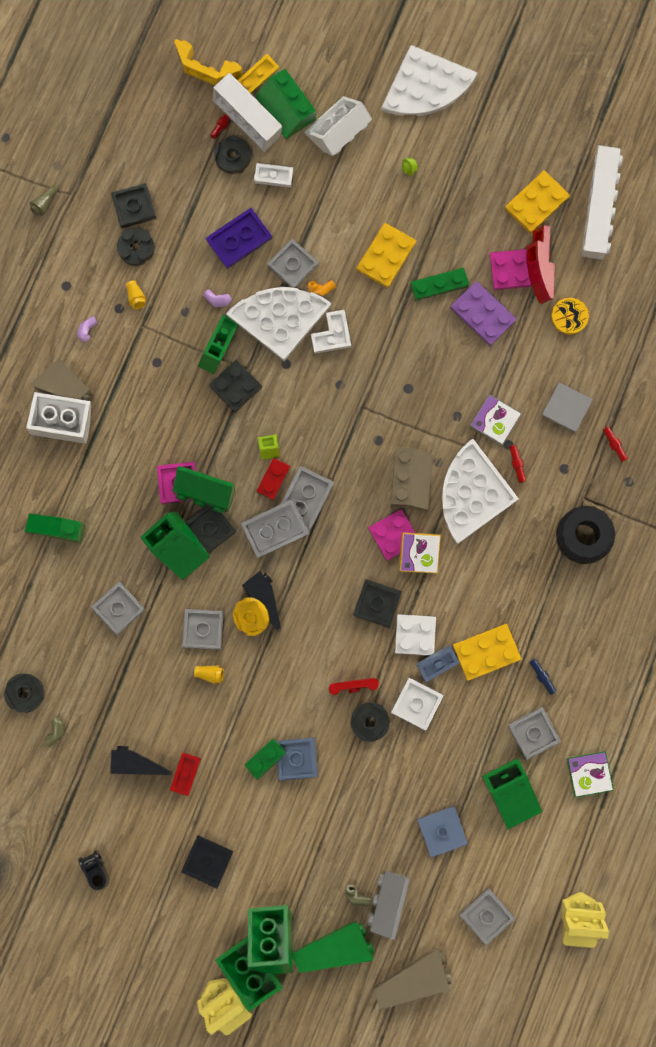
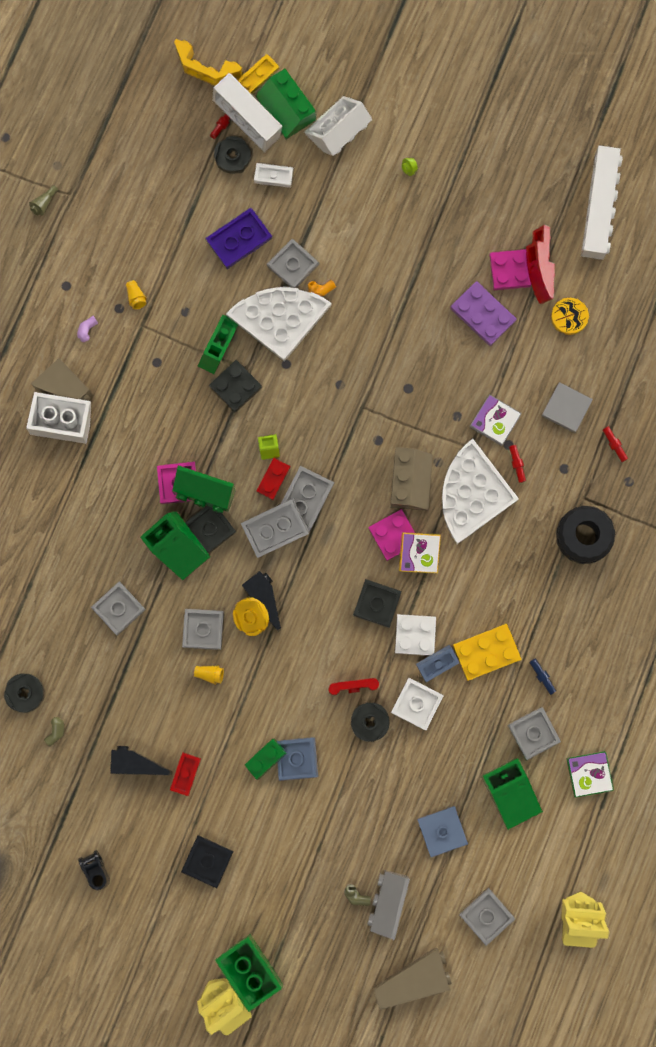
green slope [24,513,85,544] -> none
pearl dark grey plate [111,183,157,229] -> none
pearl dark grey plate [117,228,155,266] -> none
lavender arm [203,289,231,308] -> none
green slope [248,905,293,974] -> none
green slope [292,920,375,973] -> none
white plate [311,310,351,354] -> none
yellow plate [356,223,417,288] -> none
white plate [381,45,477,116] -> none
green plate [410,268,469,301] -> none
yellow plate [504,170,570,234] -> none

